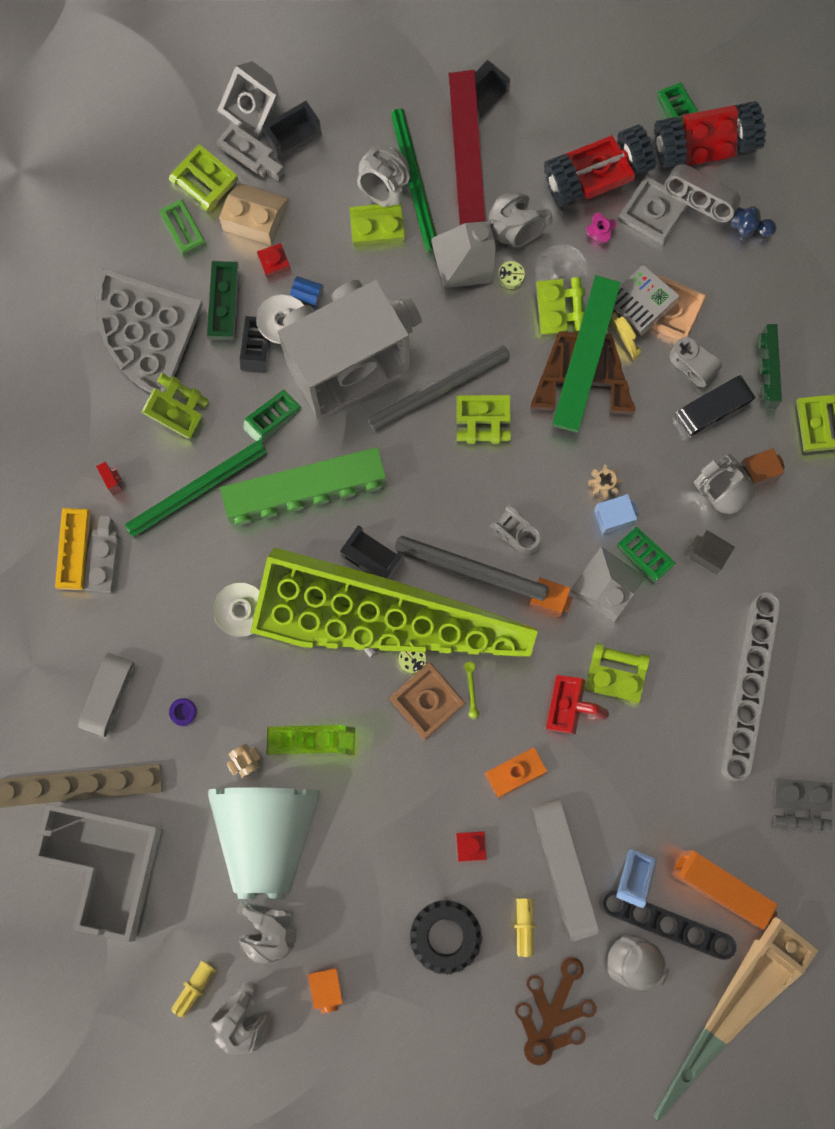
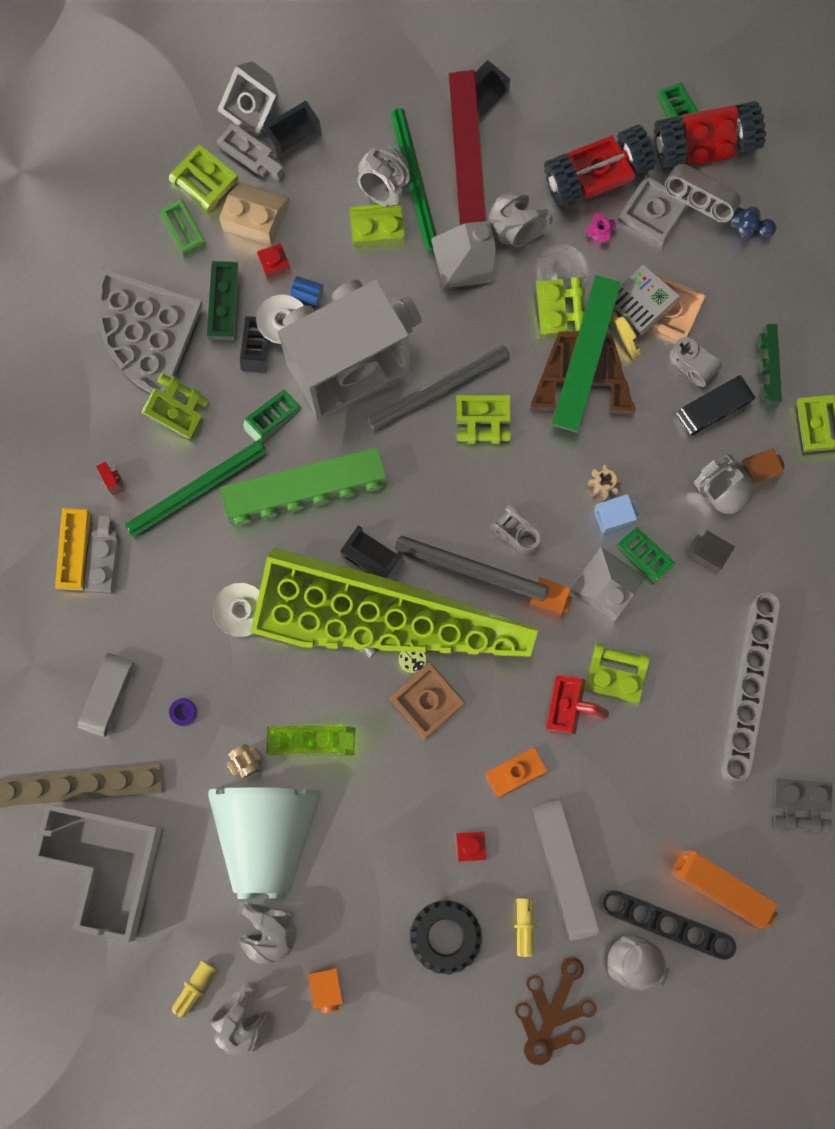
lime hinge [464,661,480,719] -> none
yellowish green tile [498,261,525,289] -> none
light blue tile [616,849,657,908] -> none
tan plate [654,917,818,1121] -> none

